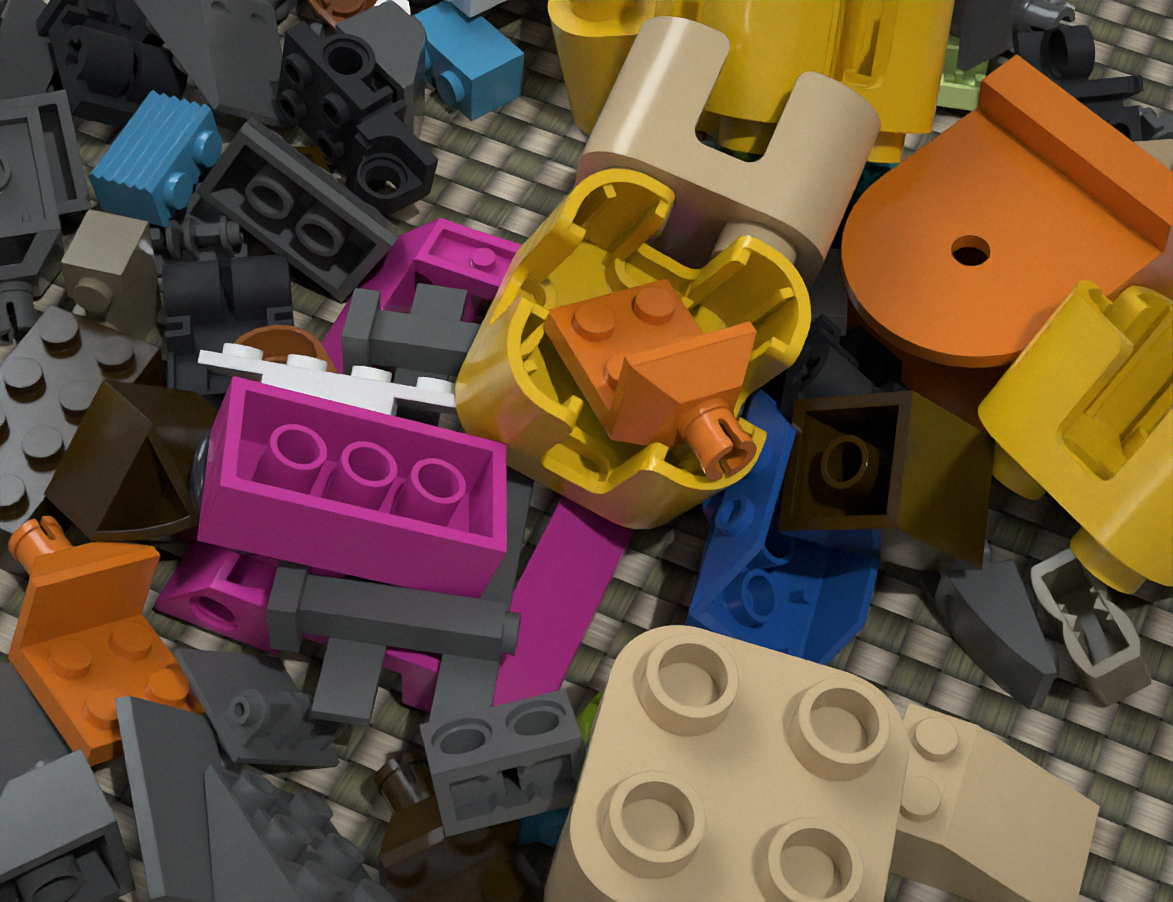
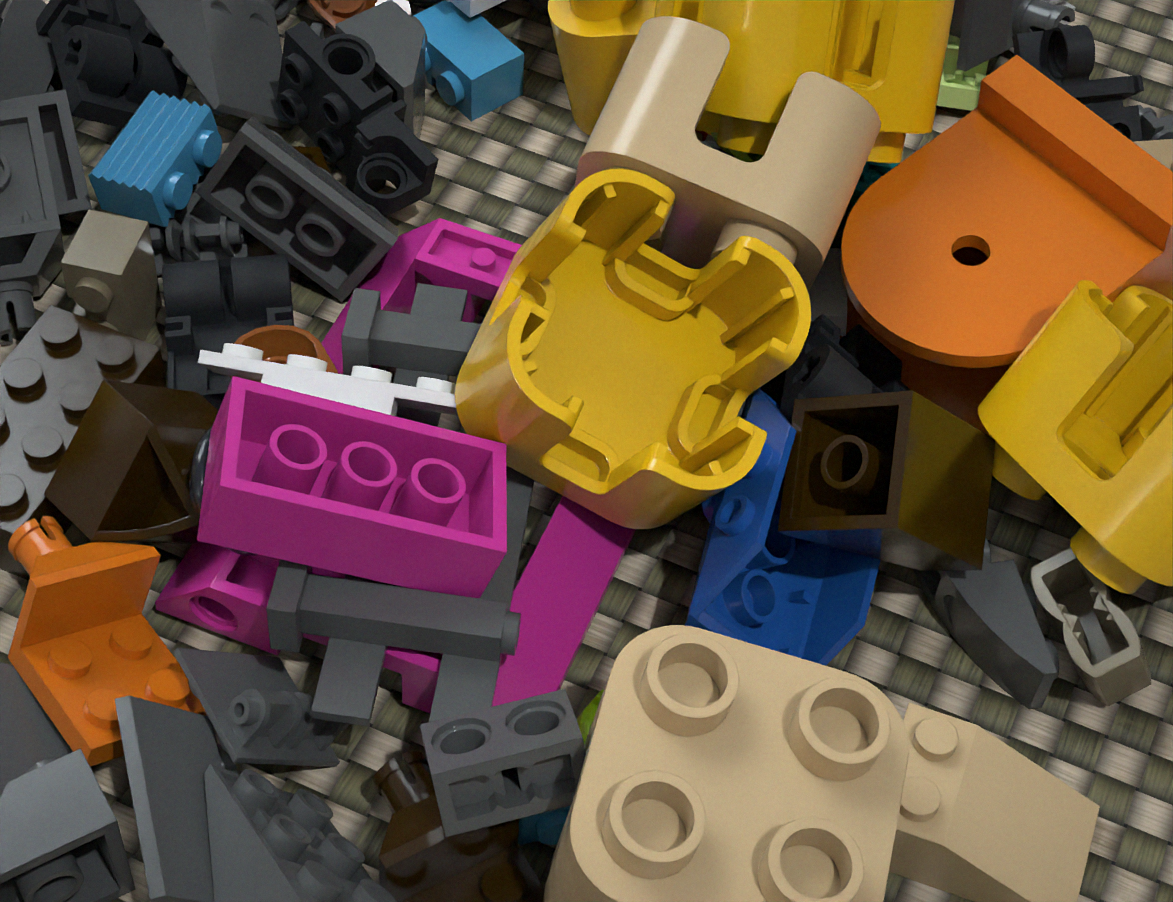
orange plate [544,278,757,480] -> none

